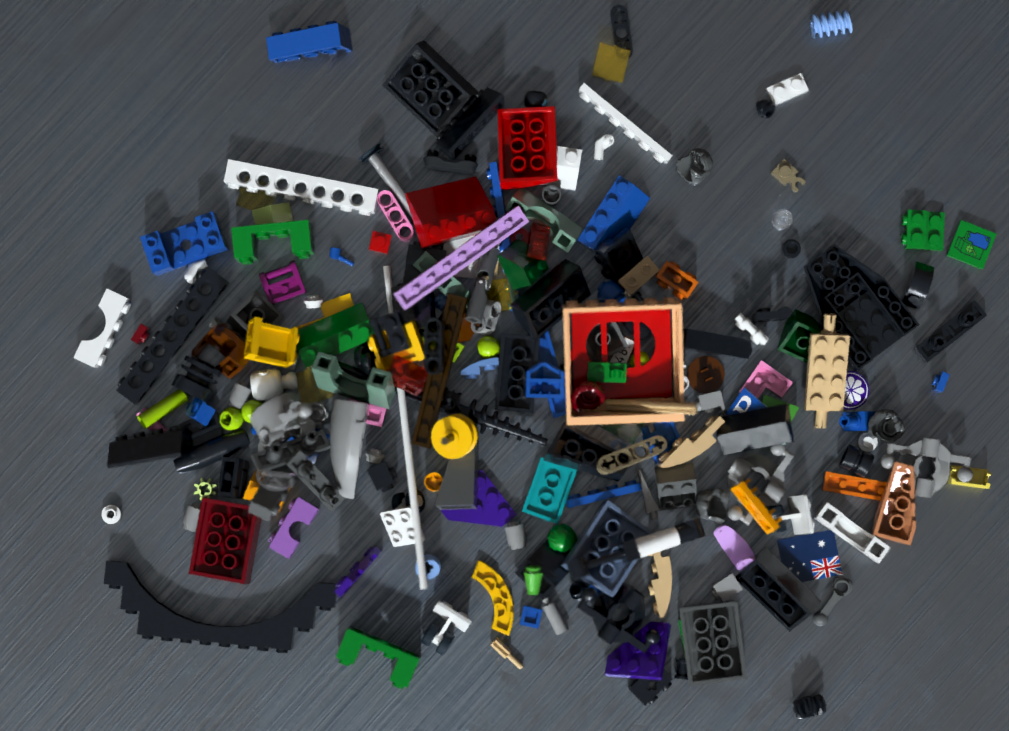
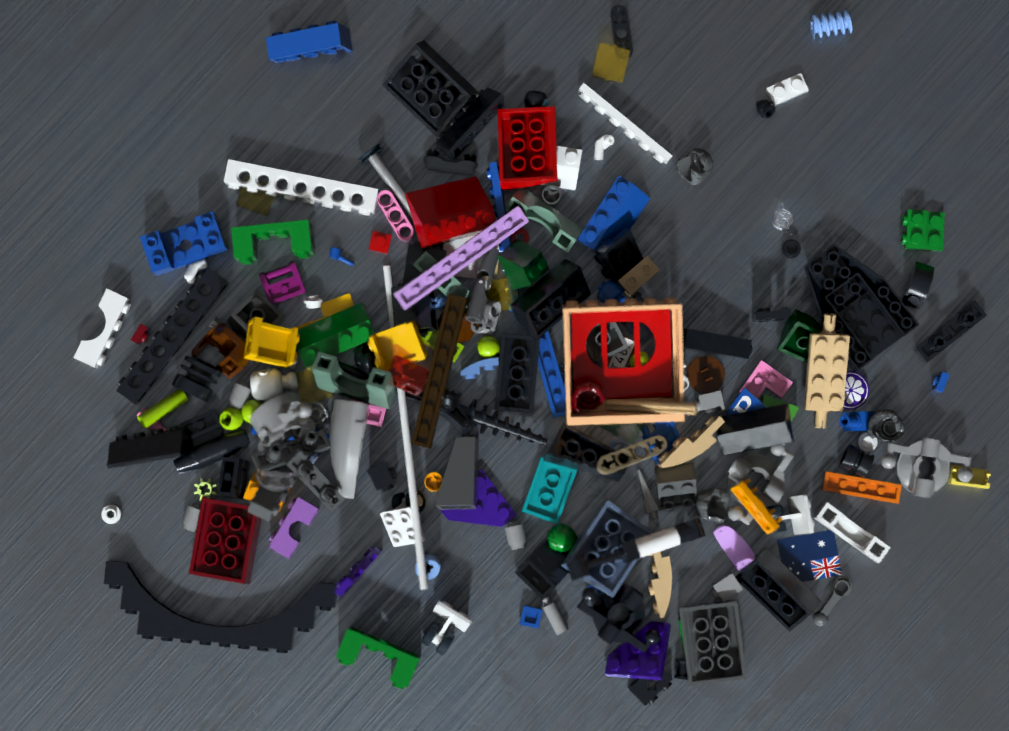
blue bracket [185,397,215,426] -> none
yellowish green slope [252,202,293,225] -> none
white plate [365,448,385,464] -> none
black plate [368,310,413,358] -> none
black beam [424,318,445,374] -> none
yellow wheel [431,414,478,459] -> none
yellow tile [471,560,514,636] -> none
tan axle [490,637,524,669] -> none
bright green cone [524,565,543,595] -> none
blue slope [525,362,564,398] -> none
clear red slope [527,222,550,261] -> none
blue plate [566,480,642,508] -> none
black plate [569,581,587,601] -> none
green plate [587,361,627,383] -> none
orange brick [655,261,698,300] -> none
white plate [734,313,769,345] -> none
dark tan plate [770,159,806,193] -> none
black gear [793,694,826,719] -> none
nougat wedge [871,461,916,546] -> none
green tile [946,220,997,270] -> none

